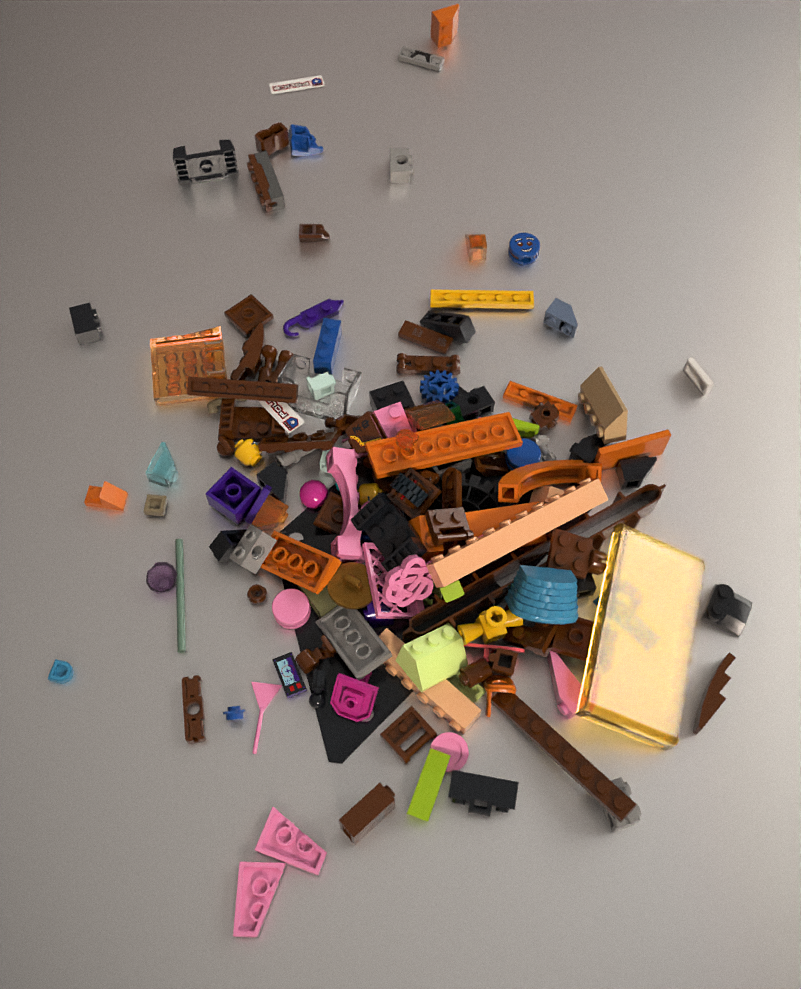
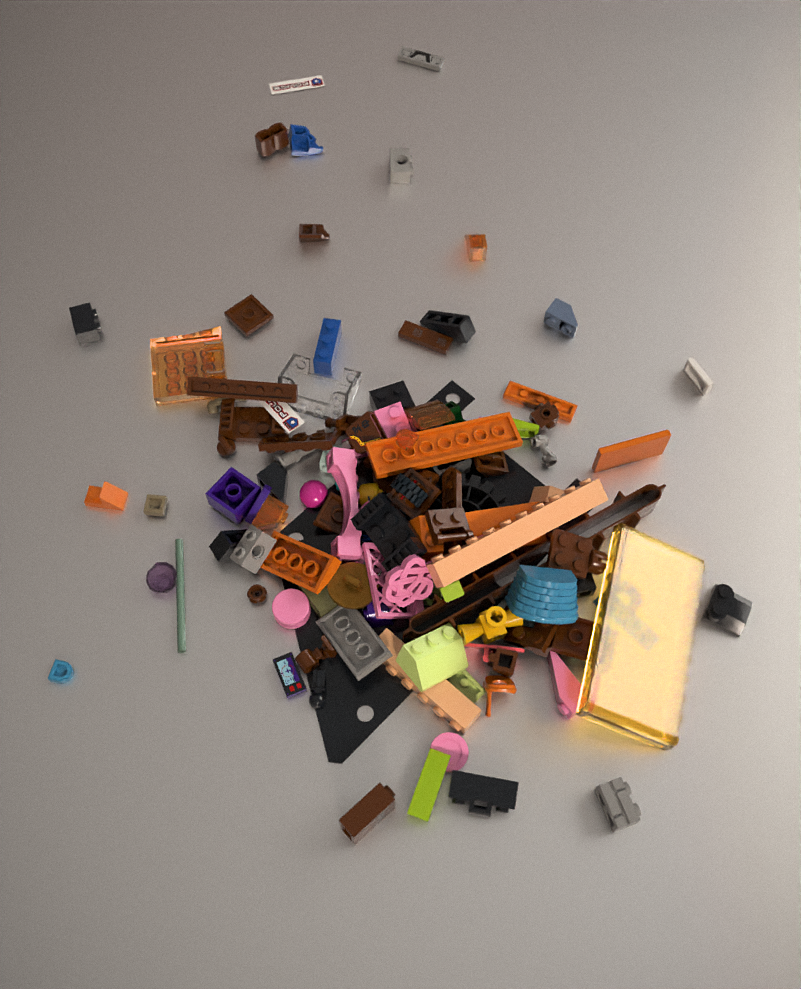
clear light blue slope [145,442,178,488] -> none
black plate [173,140,239,184] -> none
reddish brown piece [182,675,206,744] -> none
blue plate [223,706,246,720] -> none
reddish brown slope [230,322,266,381] -> none
bright pink wing [233,862,286,938] -> none
yellow head [234,439,263,467] -> none
piece [247,151,285,212] -> none
bright pink piece [251,682,282,754] -> none
bright pink wing [255,807,327,876] -> none
reddish brown piece [257,345,295,383] -> none
dark purple plate [283,298,344,337] -> none
light aqua brick [306,372,336,401] -> none
dark pink piece [330,672,379,722] -> none
reddish brown plate [380,706,438,765] -> none
reddish brown plate [396,353,461,375] -> none
blue gear [420,370,459,406] -> none
yellow plate [430,290,534,309] -> none
orange slope [431,4,460,48] -> none
black brick [452,386,495,421] -> none
reddish brown brick [458,658,492,688] -> none
reddish brown plate [491,692,636,822] -> none
orange arch [498,460,602,503] -> none
blue head [505,438,541,471] -> none
blue head [508,233,540,265] -> none
black slope [569,434,614,463] -> none
tan slope [578,366,628,444] -> none
black slope [616,456,657,490] -> none
reddish brown slope [693,652,736,735] -> none

